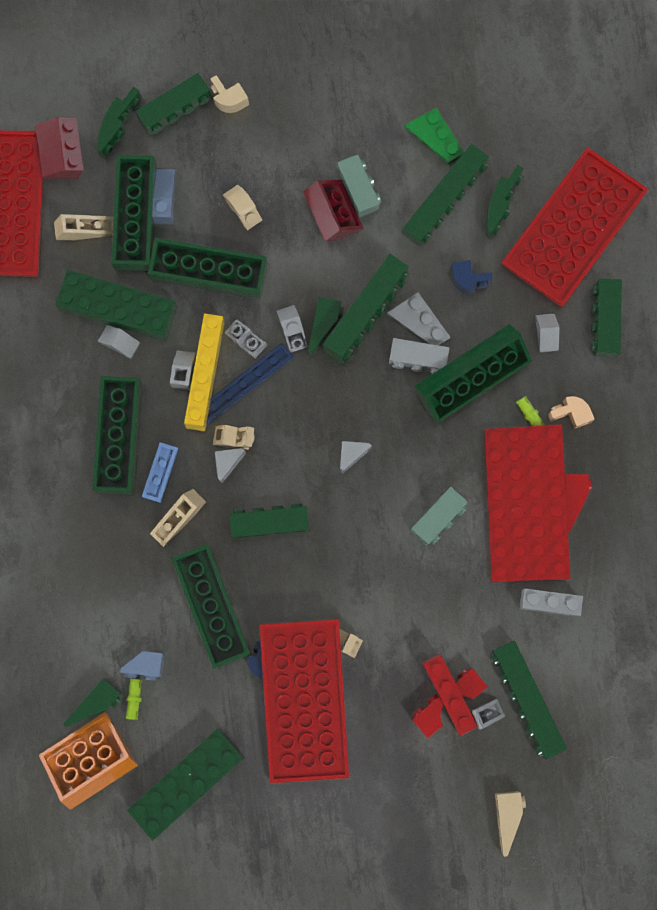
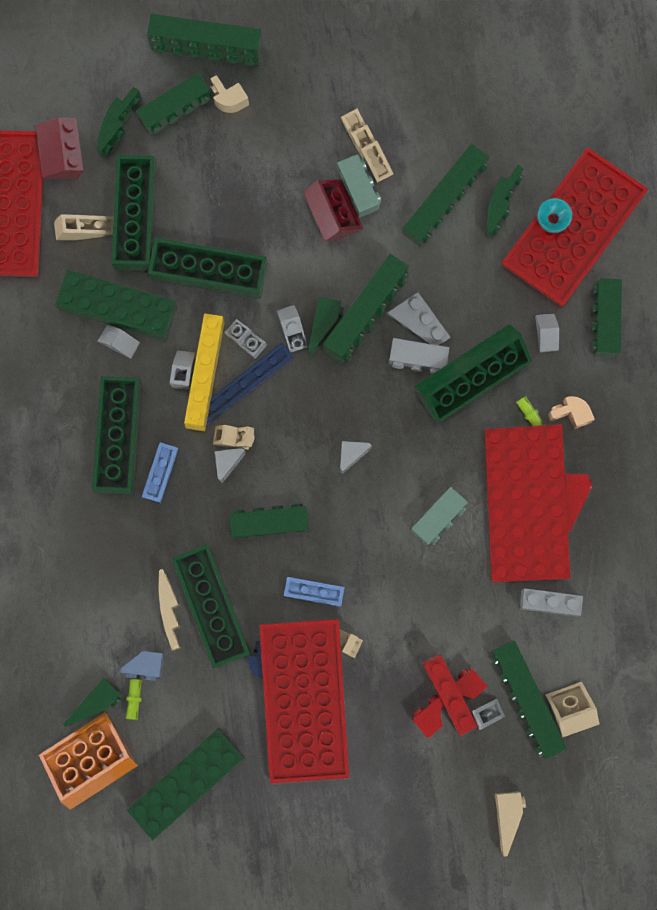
tan slope [150,489,206,547] -> none
sand blue slope [152,169,176,224] -> none
tan brick [223,185,262,230] -> none
green wing [404,108,464,164] -> none
dark blue brick [451,260,493,294] -> none
none -> dark green brick [147,14,263,66]
none -> tan slope [158,569,181,651]
none -> medium blue plate [284,577,345,607]
none -> tan slope [340,109,393,183]
none -> teal piece [537,198,572,233]
none -> tan slope [545,682,599,738]

